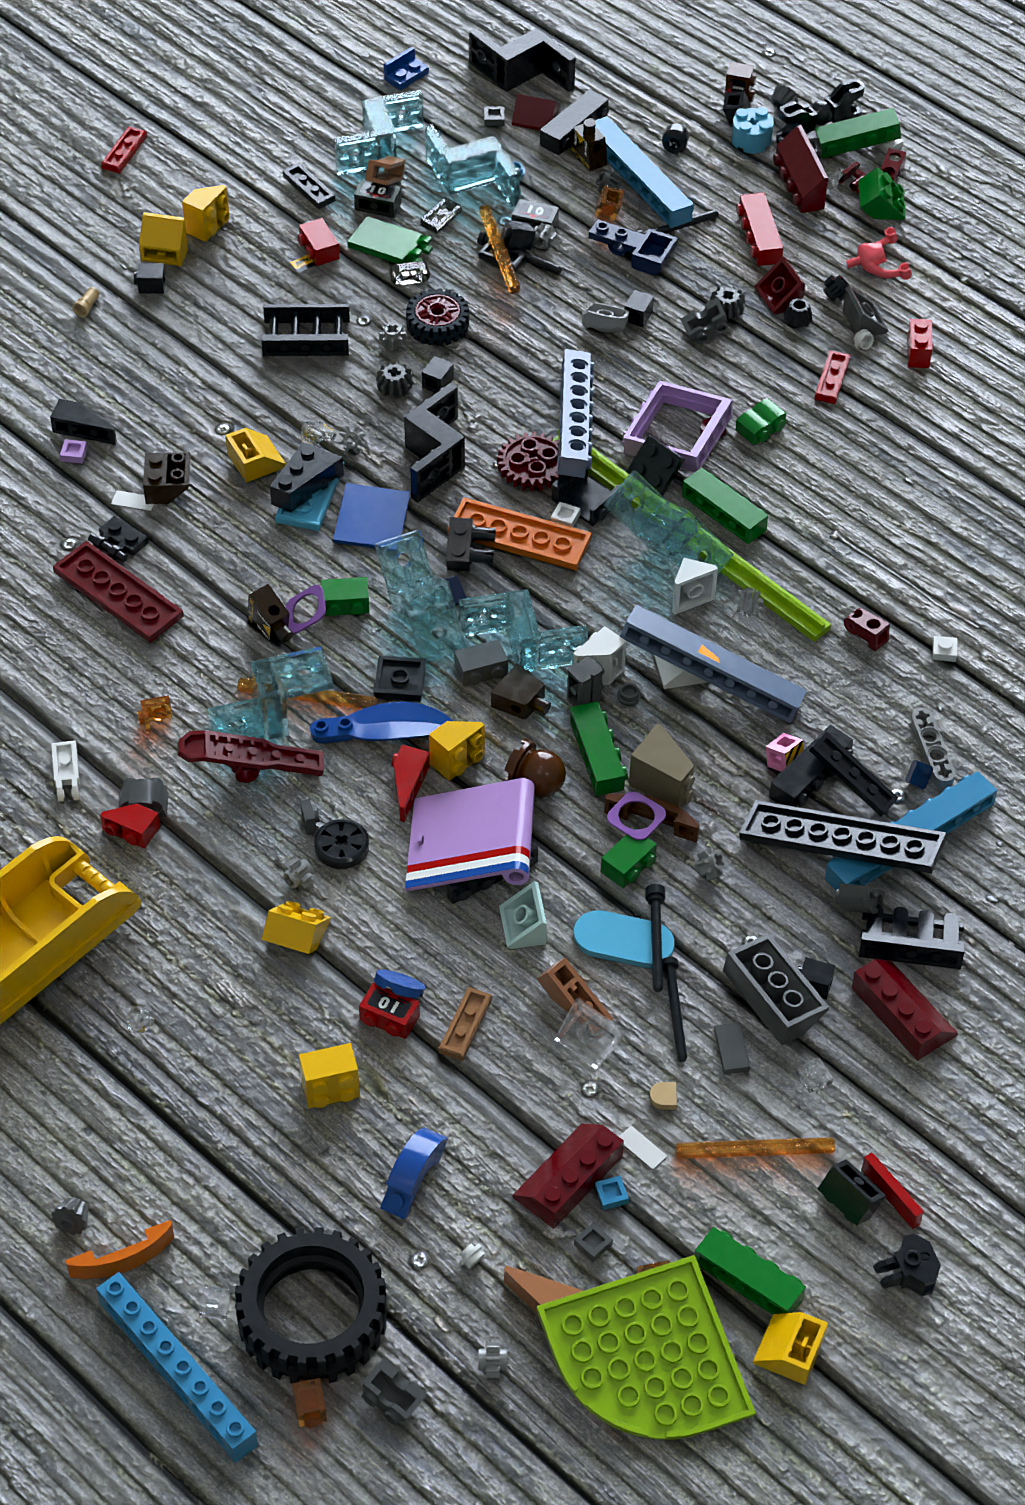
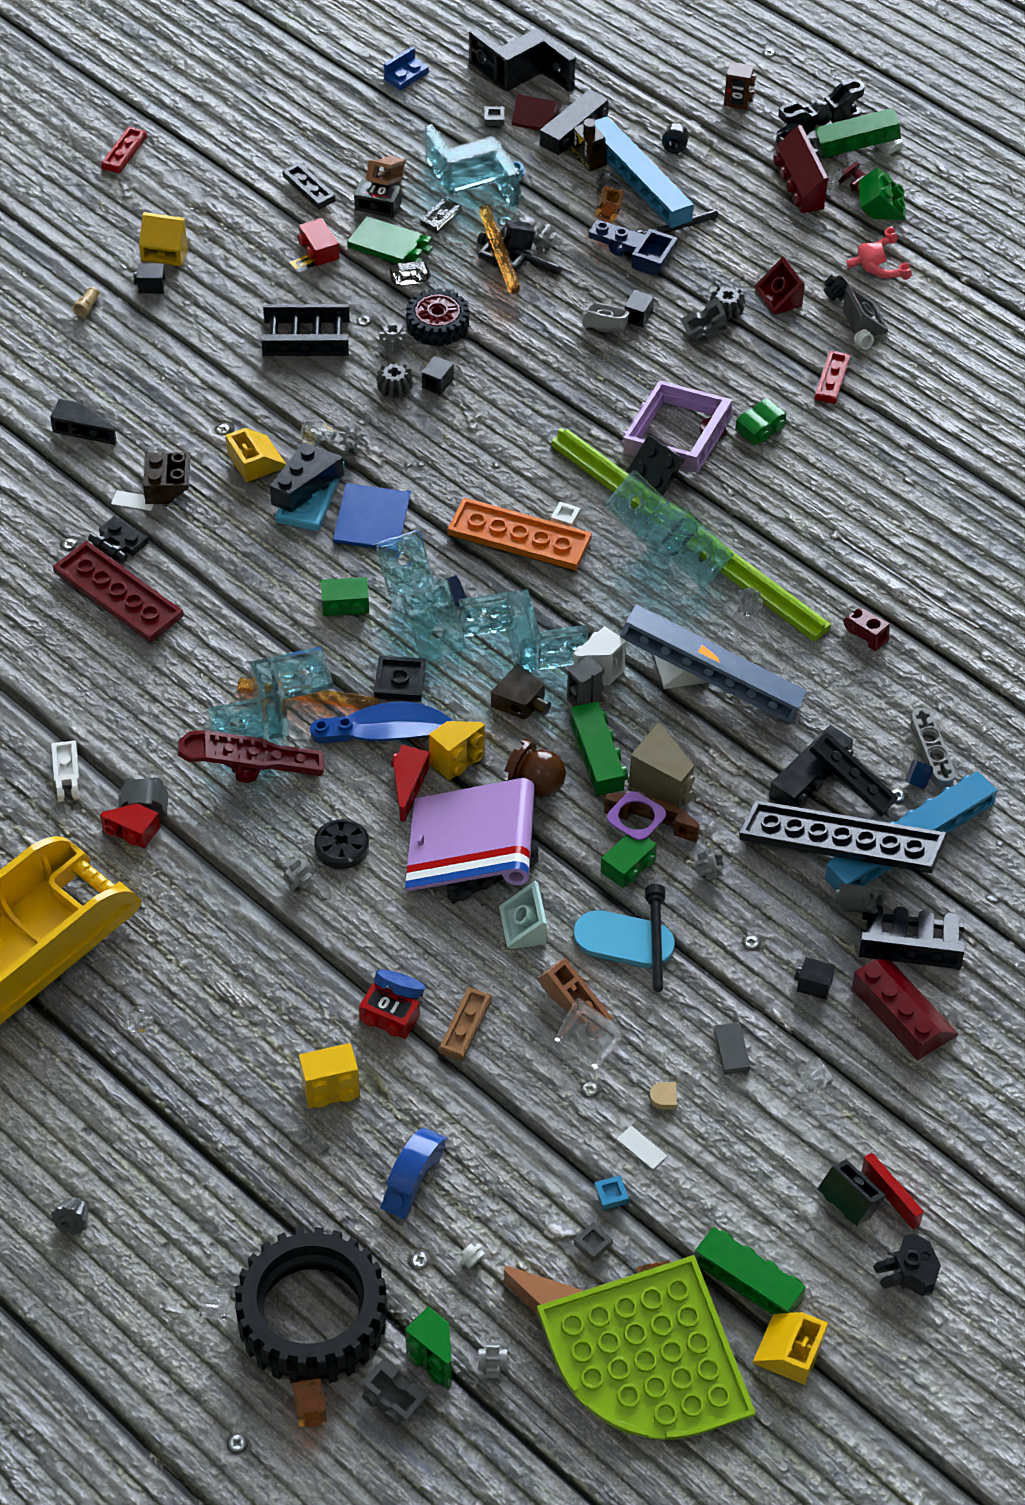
lavender plate [60,439,88,464] -> none
orange slope [65,1220,175,1279] -> none
dark azure brick [96,1272,258,1463] -> none
clear orange bracket [137,695,172,733] -> none
yellow slope [182,185,230,242] -> none
dark brown torso [247,584,293,643] -> none
yellow slope [261,901,331,954] -> none
medium lavender piece [286,585,326,634] -> none
dark grey plate [300,799,320,835] -> none
clear light blue bracket [334,89,423,175] -> none
black bracket [404,382,465,503] -> none
black brick [446,517,496,571] -> none
dark grey brick [454,639,508,687] -> none
dark red gear [497,431,563,491] -> none
brick [512,199,559,230] -> none
dark red slope [512,1123,624,1229] -> none
black panel [552,469,623,526] -> none
sand blue brick [558,349,594,478] -> none
dark grey plate [617,683,641,706] -> none
black bar [662,957,687,1062] -> none
white slope [672,558,718,615] -> none
clear orange axle [675,1137,835,1159] -> none
brick [682,467,768,544] -> none
black brick [723,91,751,124] -> none
dark grey slope [723,933,829,1045] -> none
medium azure brick [732,107,774,154] -> none
brick [736,192,783,266] -> none
bright pink brick [766,733,804,772] -> none
dark grey piece [771,84,799,110] -> none
black piece [784,298,813,327] -> none
dark red leg [881,148,906,183] -> none
brick [907,318,933,368] -> none
white plate [932,636,957,662] -> none
none -> green slope [405,1306,452,1389]

